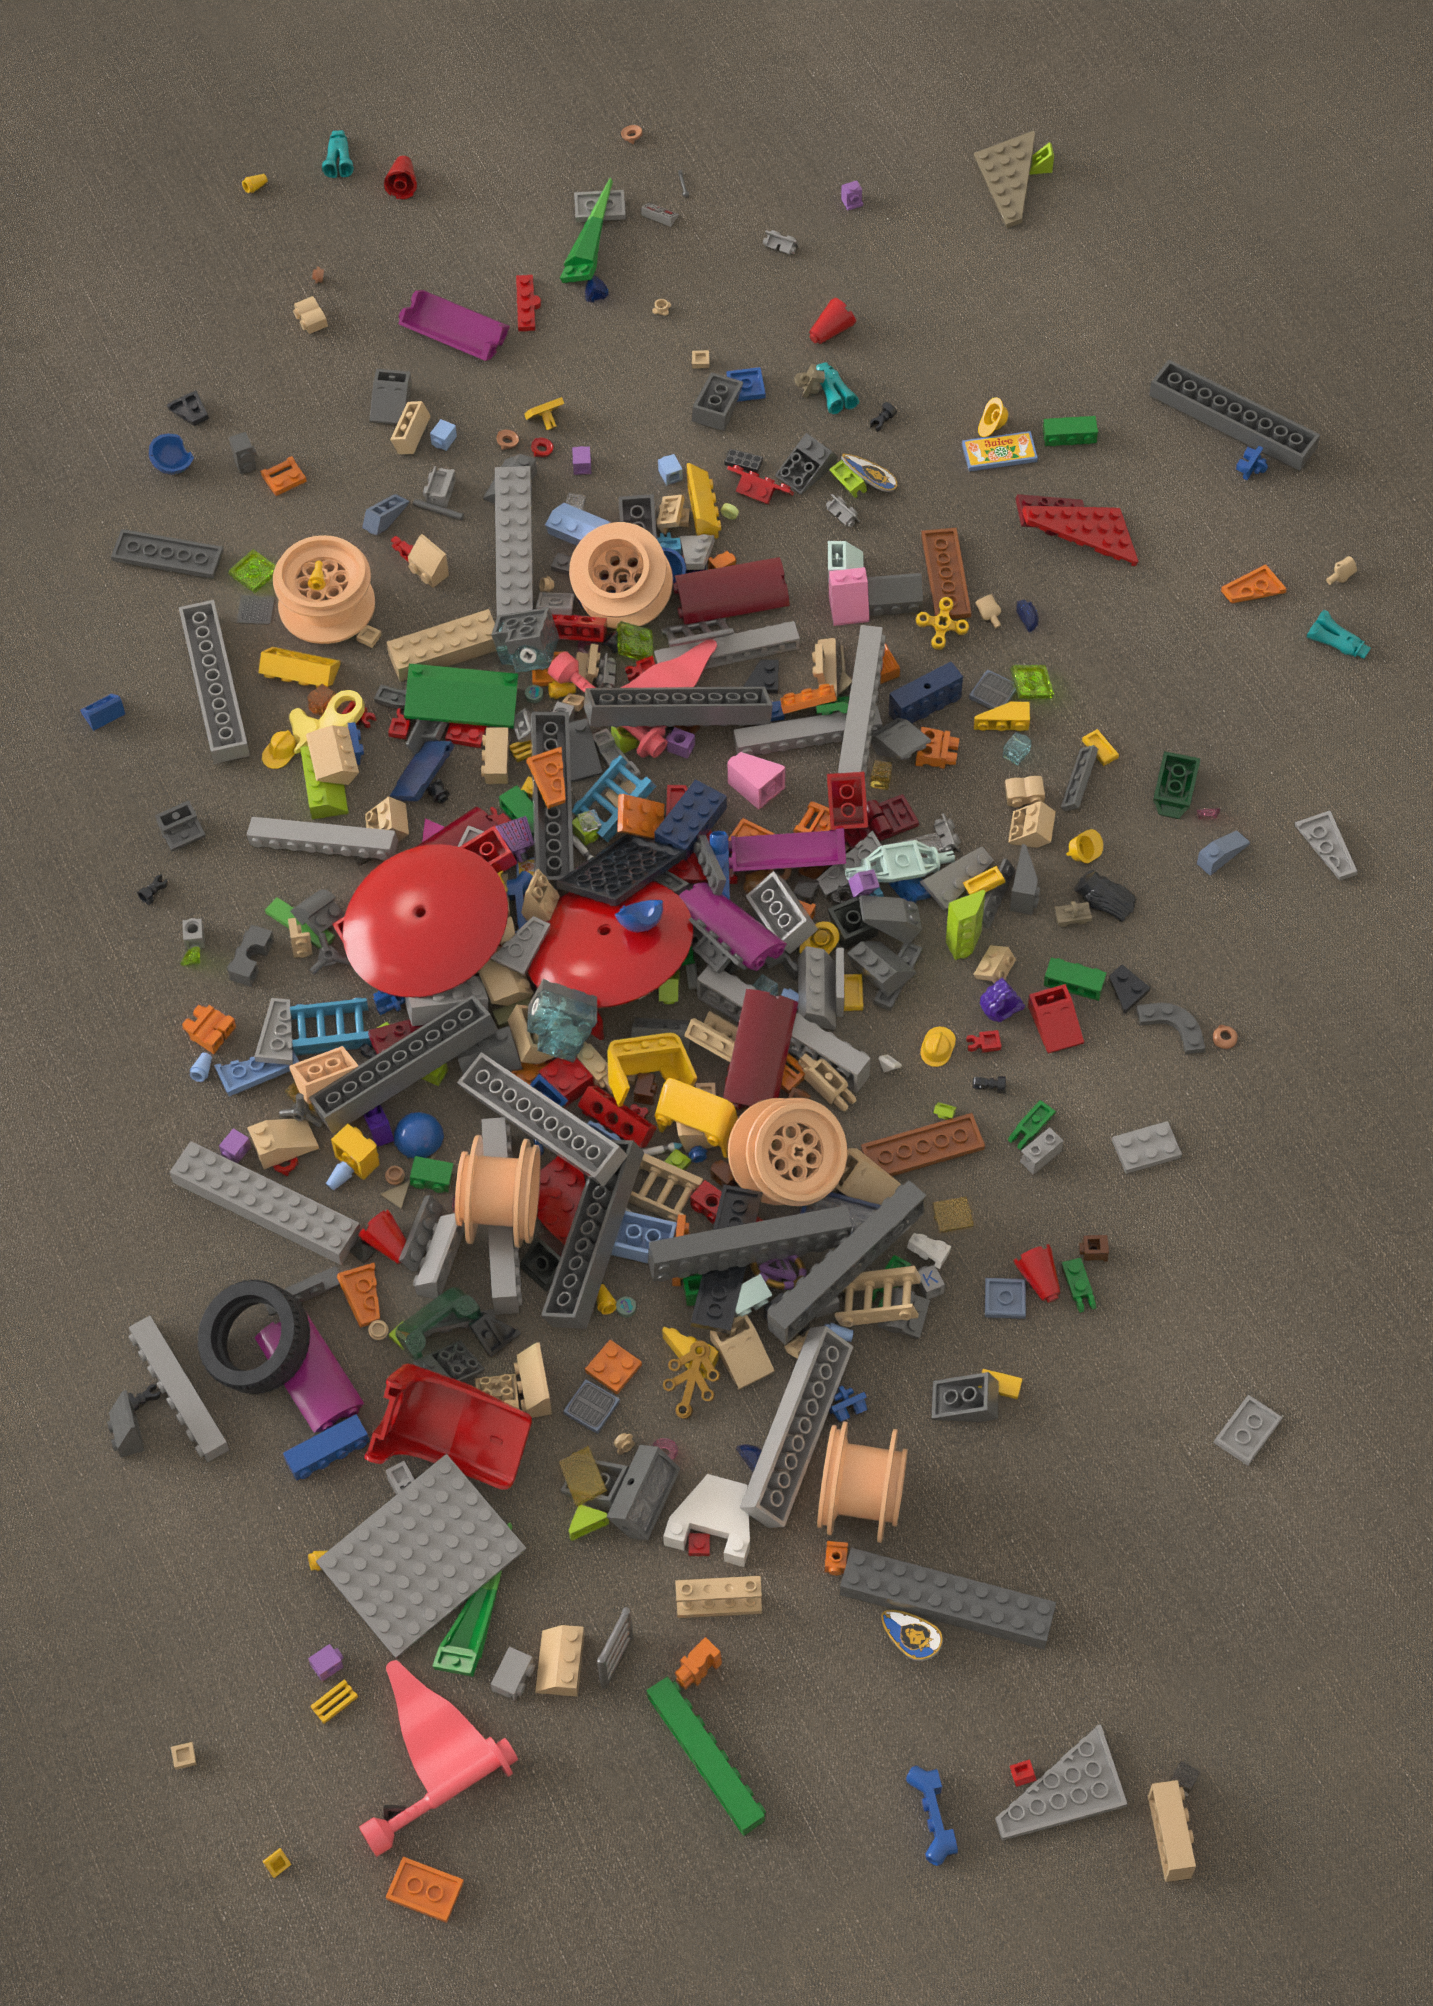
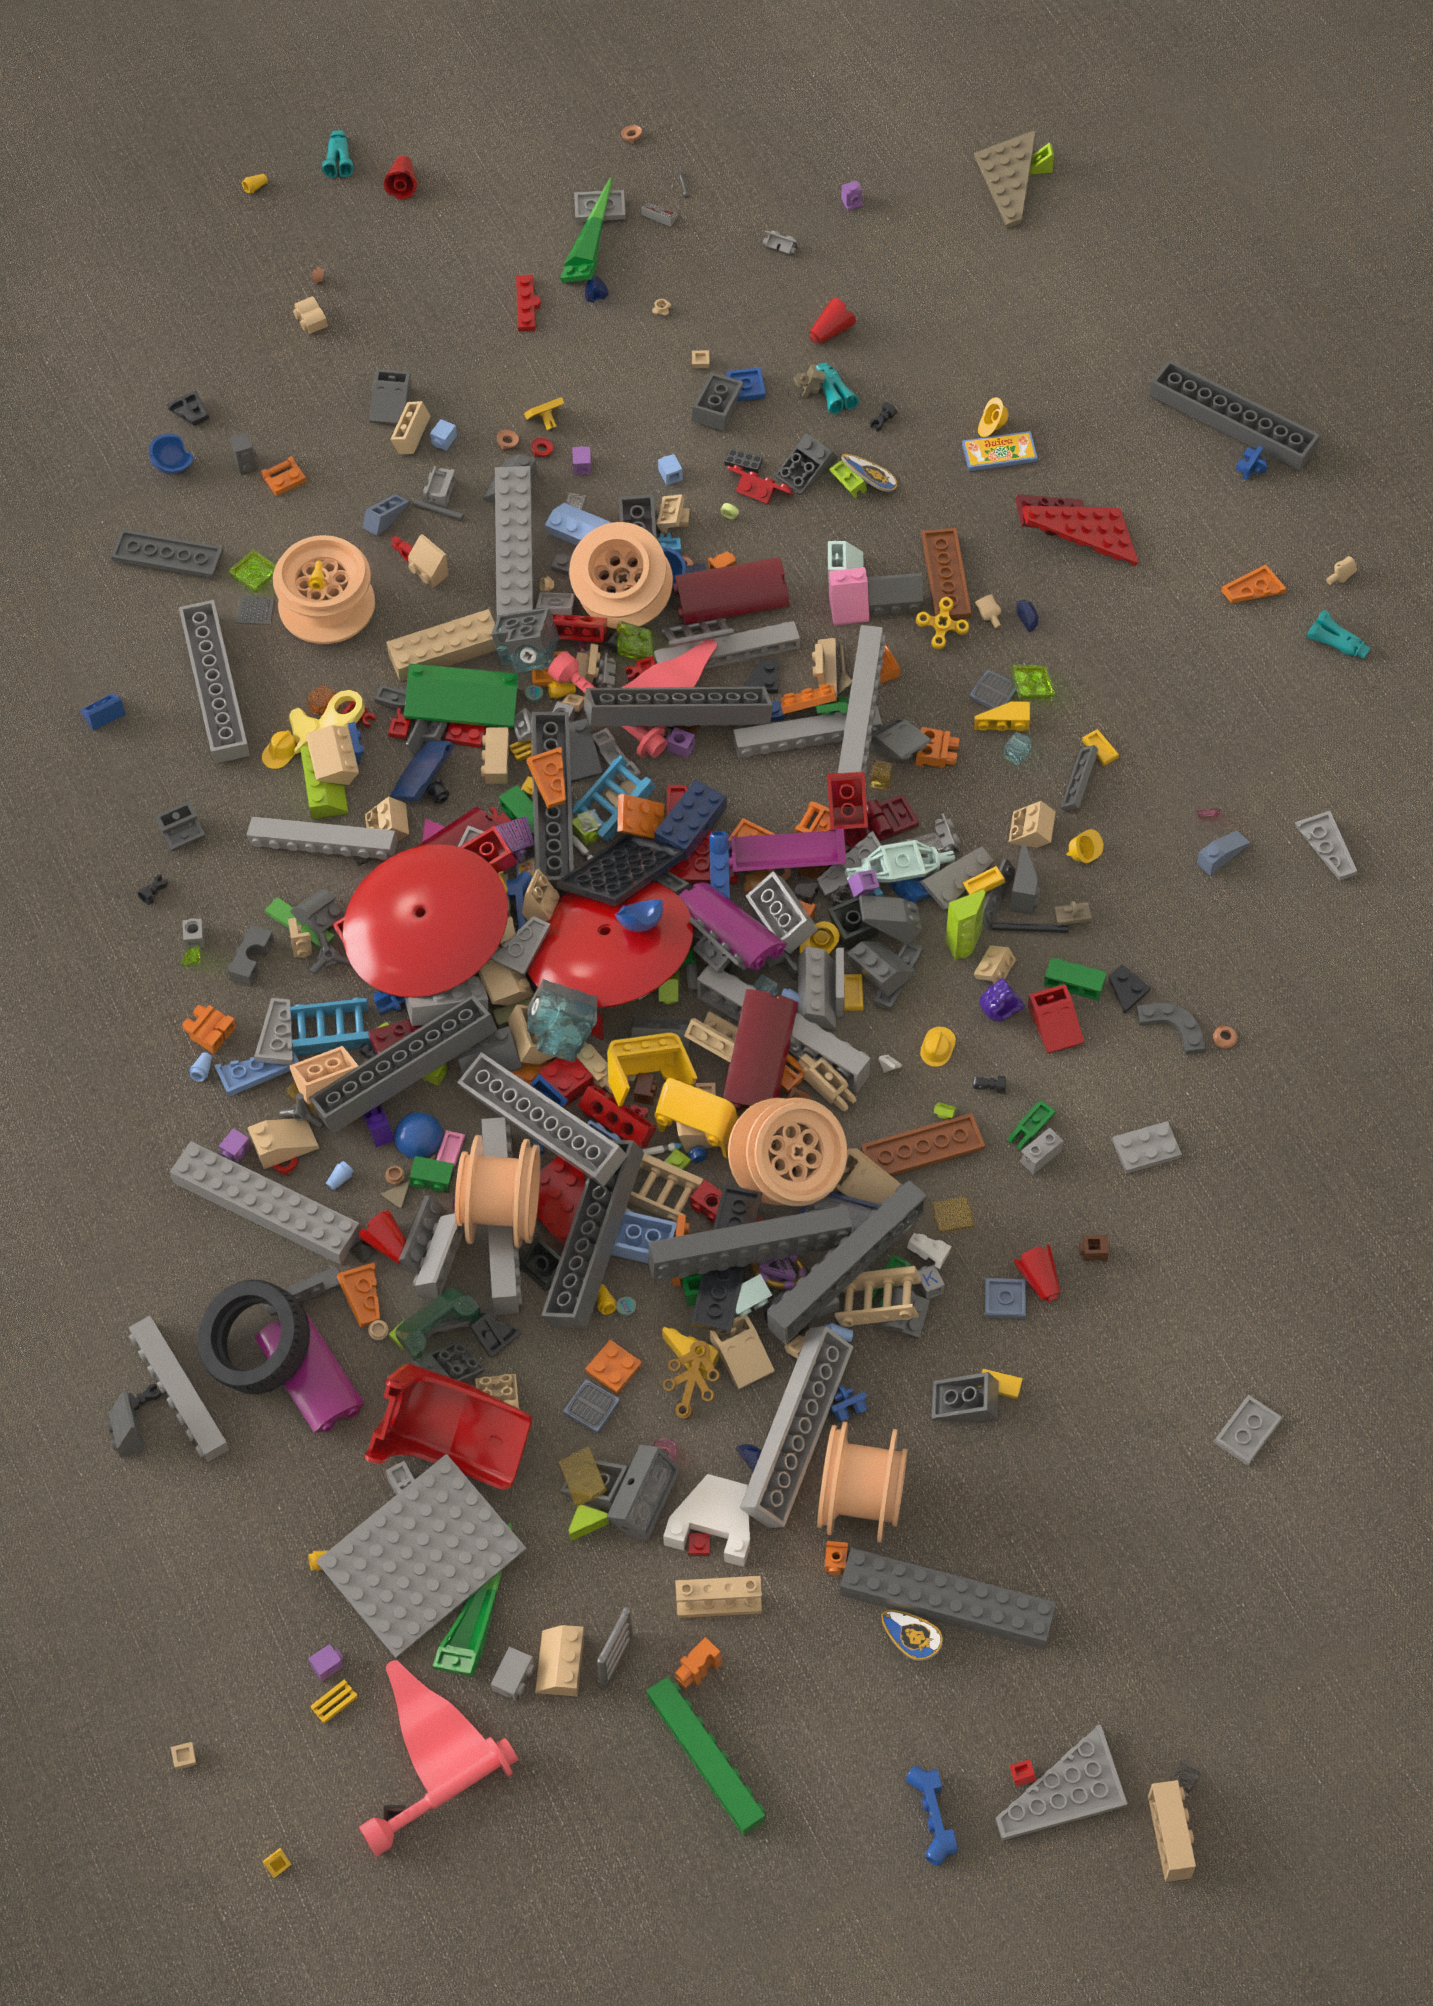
yellow slope [258,647,341,689] -> none
blue brick [283,1414,370,1481] -> none
yellow brick [331,1124,380,1180] -> none
tan plate [356,625,382,648] -> none
orange plate [385,1857,464,1923] -> none
magenta cylinder [398,290,510,361] -> none
tan slope [514,1343,552,1418] -> none
lime slope [611,726,640,754] -> none
tan plate [614,1433,635,1455] -> none
light grey wing [680,534,715,570] -> none
yellow slope [687,463,721,539] -> none
dark grey plate [693,835,726,895] -> none
reddish brown brick [710,1159,738,1189] -> none
bright pink slope [727,752,785,810] -> none
light grey hinge [826,494,860,527] -> none
dark blue brick [888,662,963,724] -> none
red plate [966,1030,1001,1053] -> none
tan brick [1005,776,1045,808] -> none
green brick [1043,416,1098,446] -> none
green hinge [1061,1258,1096,1313] -> none
black hair [1074,870,1136,922] -> none
dark green slope [1153,751,1201,819] -> none
none -> bright pink tile [436,1130,465,1171]
none -> black bar [992,923,1068,933]

